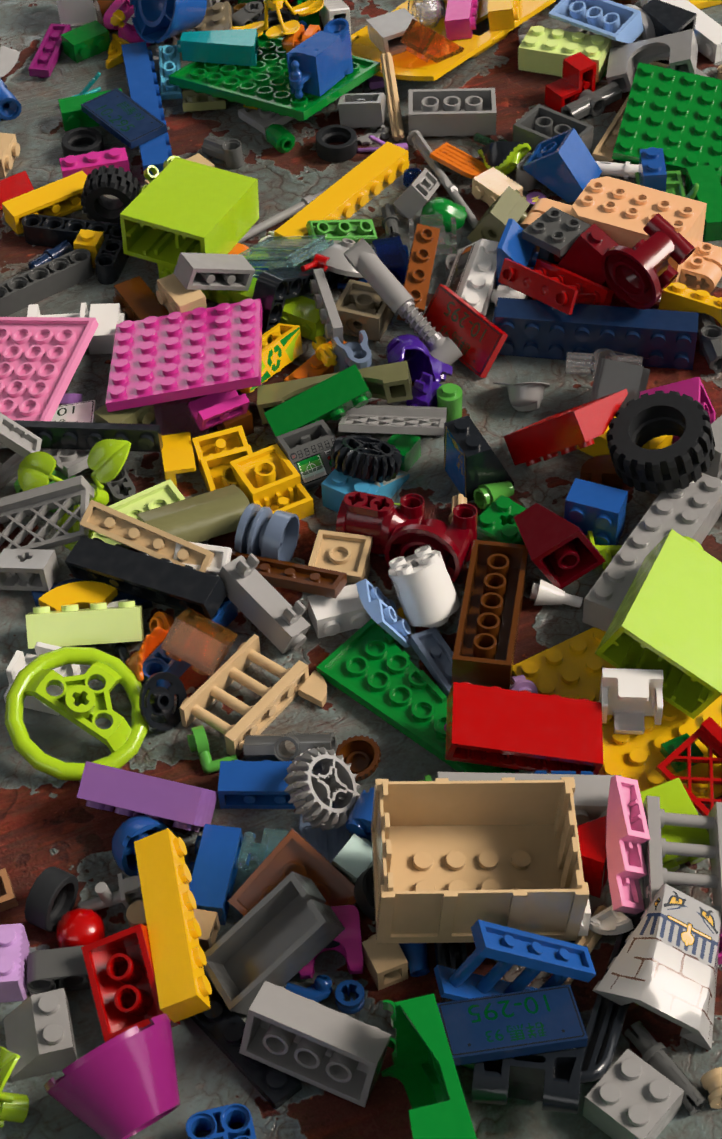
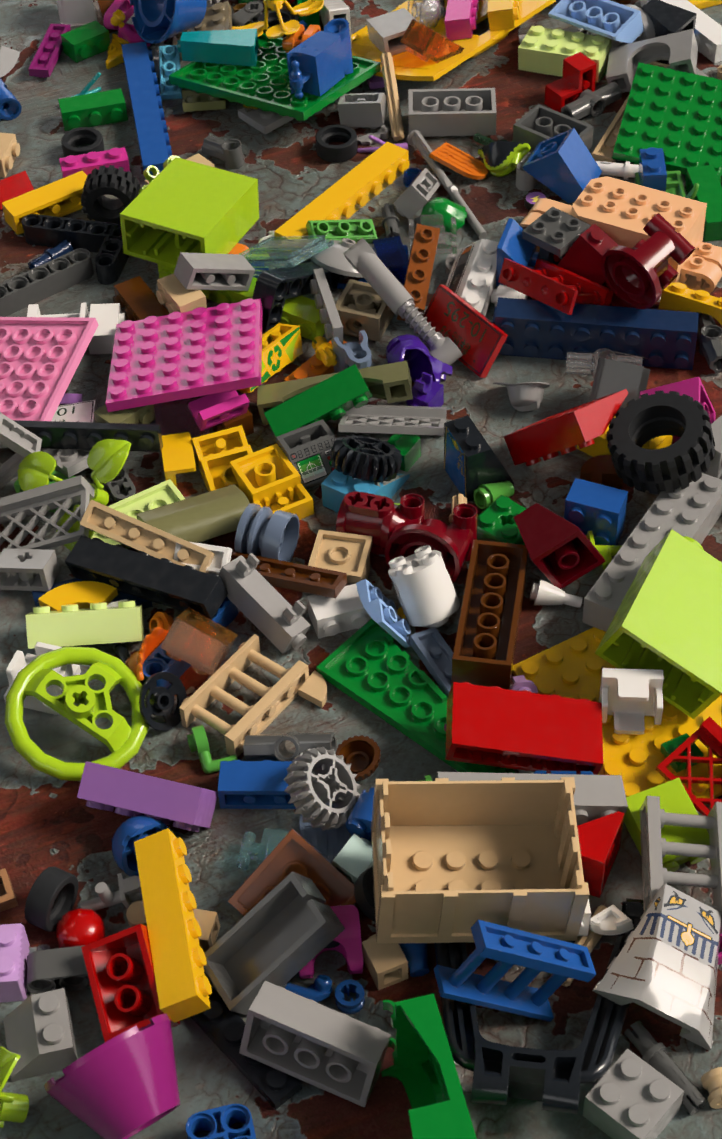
yellow brick [73,229,104,268] -> none
dark blue tile [81,88,167,149] -> none
blue brick [189,824,244,925] -> none
light grey bar [238,189,326,243] -> none
green brick [266,124,295,153] -> none
red hand [301,254,330,272] -> none
bright green brick [437,383,462,422] -> none
dark blue tile [437,984,588,1066] -> none
olive brick [467,186,530,243] -> none
tan brick [472,167,523,207] -> none
bright pink slope [606,775,650,915] -> none

